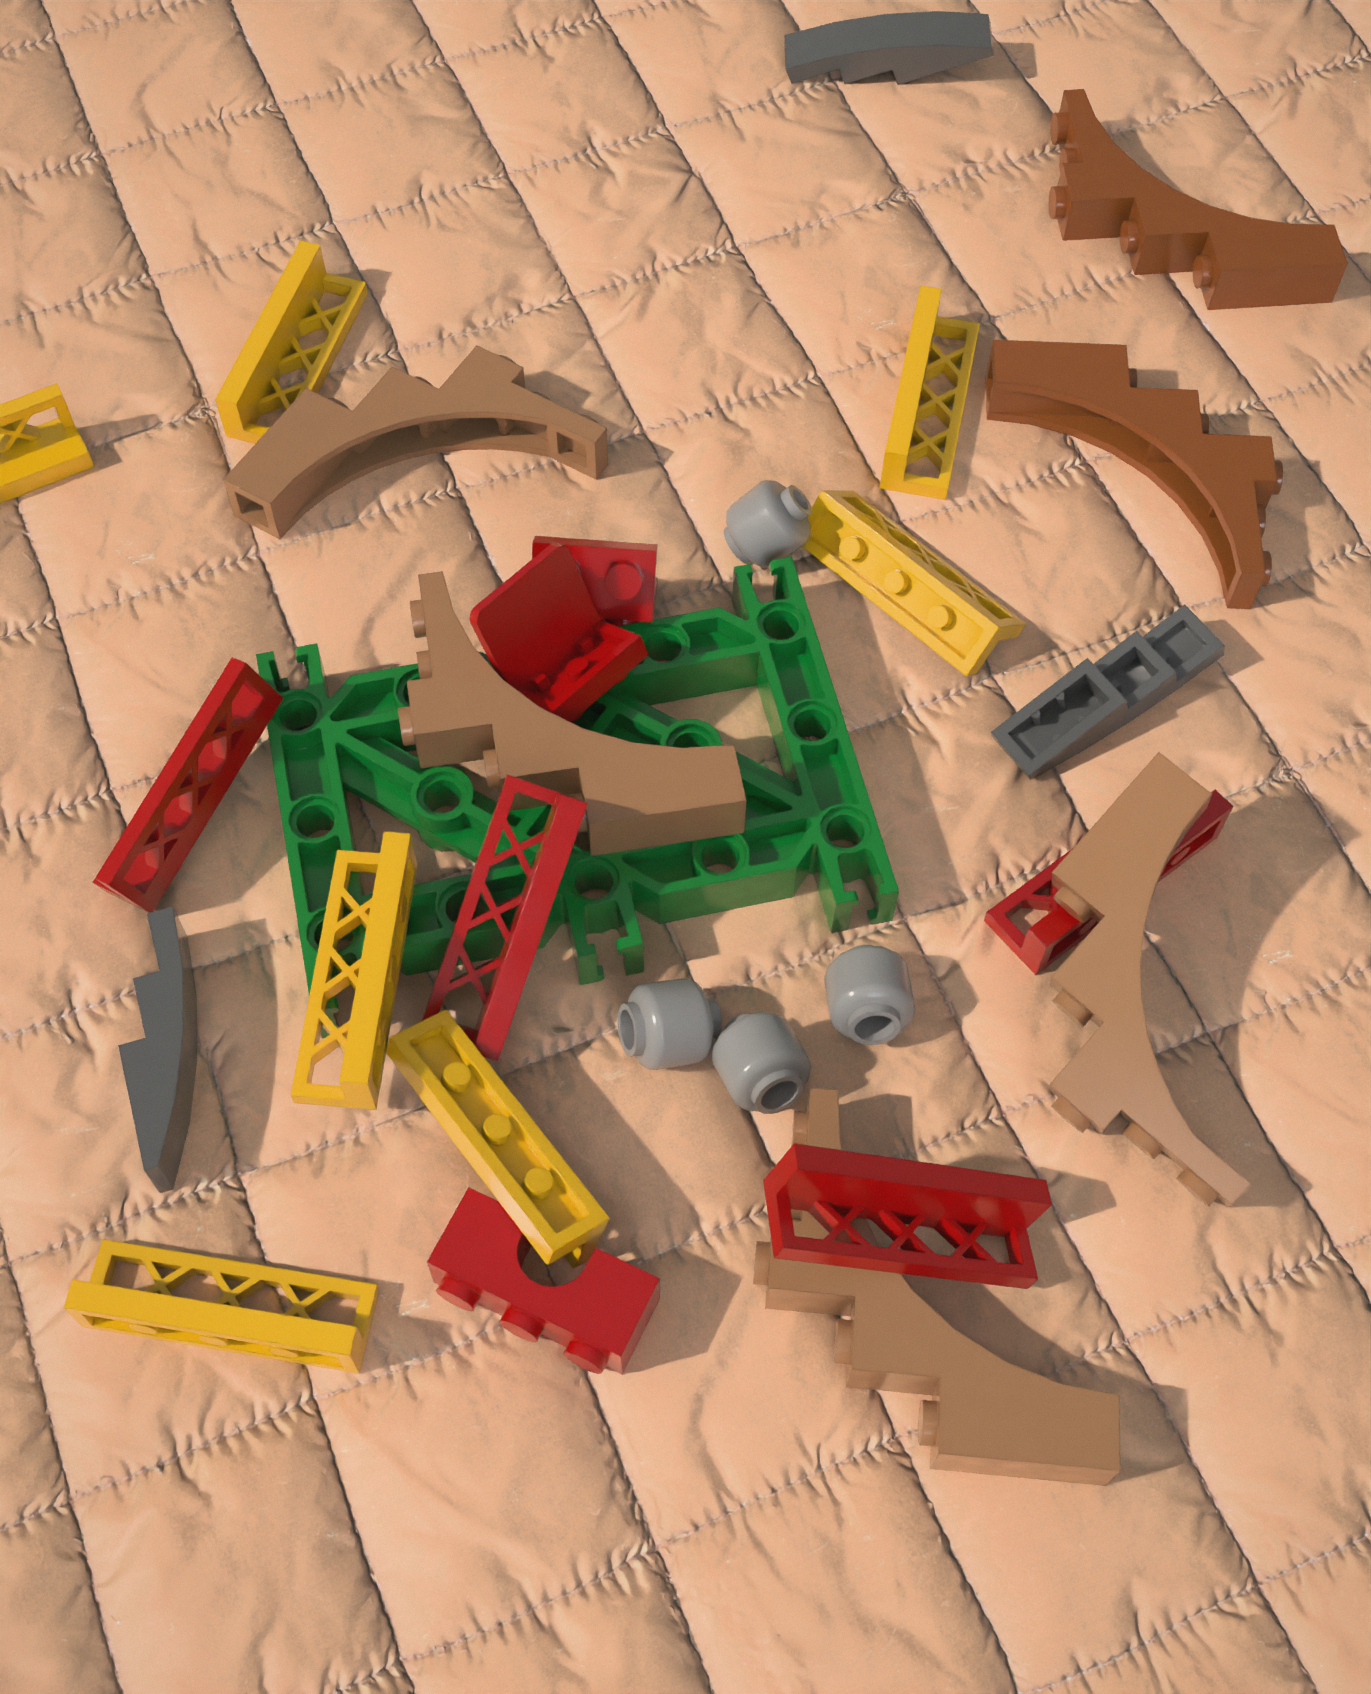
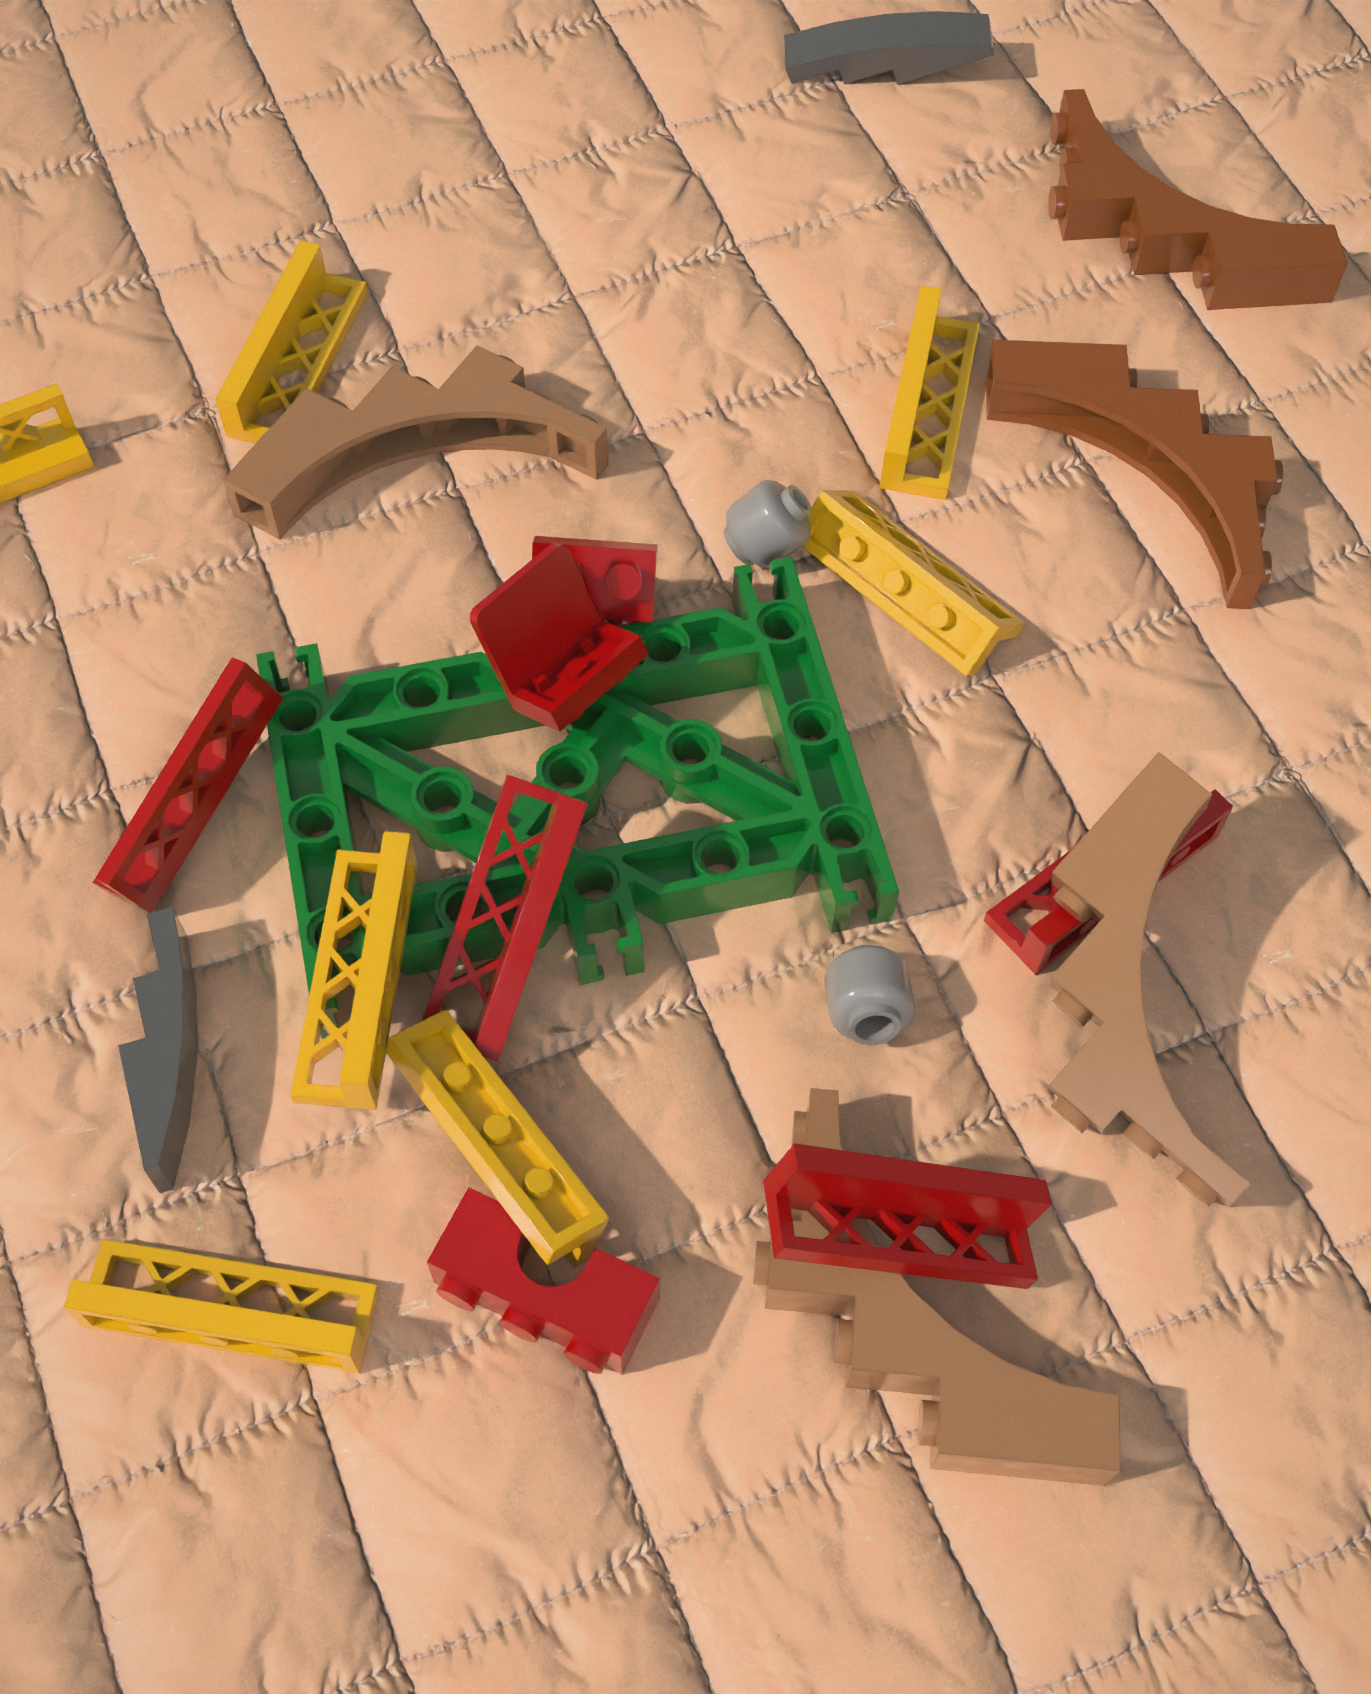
medium nougat arch [398,571,746,856] -> none
light grey head [617,978,722,1070] -> none
light grey head [712,1012,811,1114] -> none
dark grey slope [991,604,1225,780] -> none

